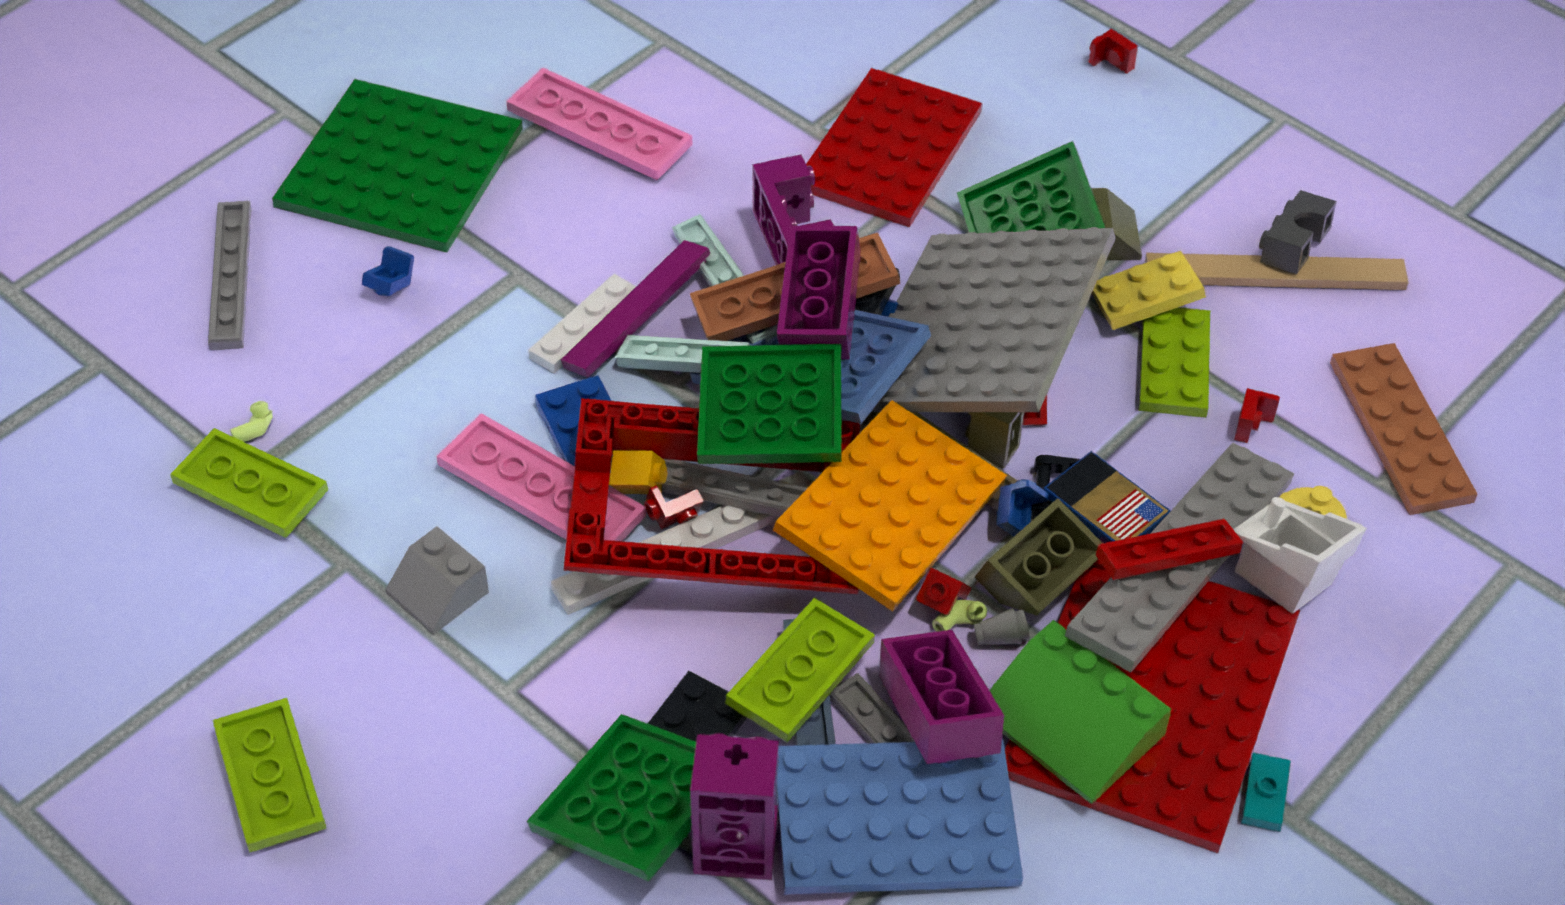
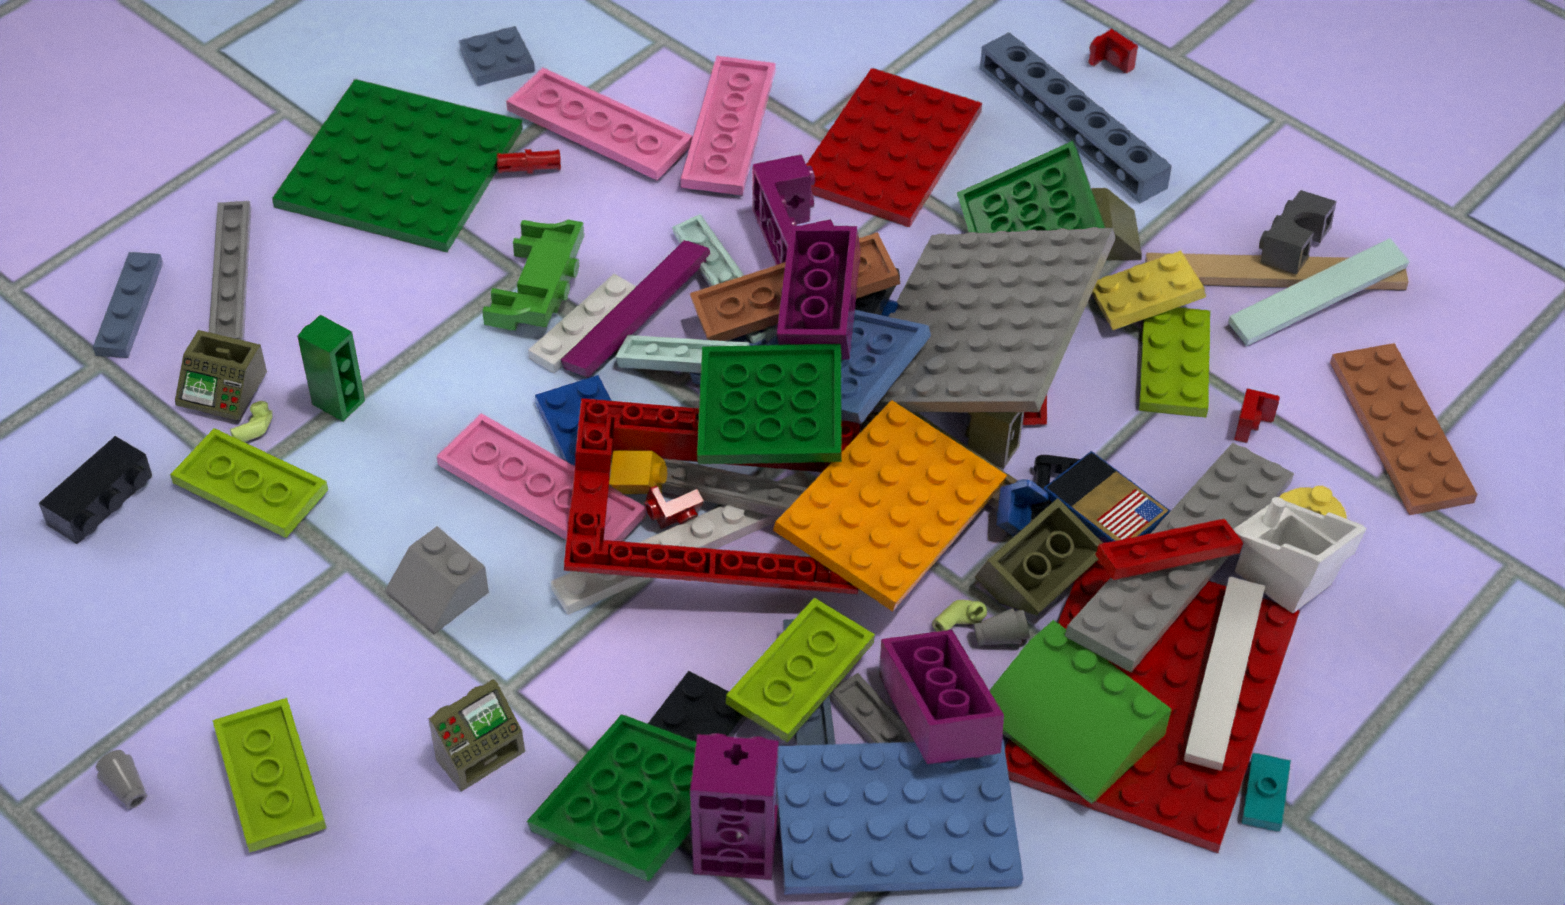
blue bracket [362,246,414,296] -> none
red bracket [916,567,972,615] -> none
none -> black brick [39,436,152,544]
none -> sand blue plate [93,252,163,358]
none -> light grey cone [96,750,148,809]
none -> olive slope [175,330,267,421]
none -> green brick [297,314,365,422]
none -> olive slope [428,679,525,792]
none -> sand blue plate [459,26,535,86]
none -> bright green bracket [482,219,584,331]
none -> red pin [497,149,561,174]
none -> bright pink plate [681,56,776,196]
none -> sand blue brick [980,32,1172,204]
none -> white tile [1183,576,1265,771]
none -> light aqua tile [1228,238,1410,346]

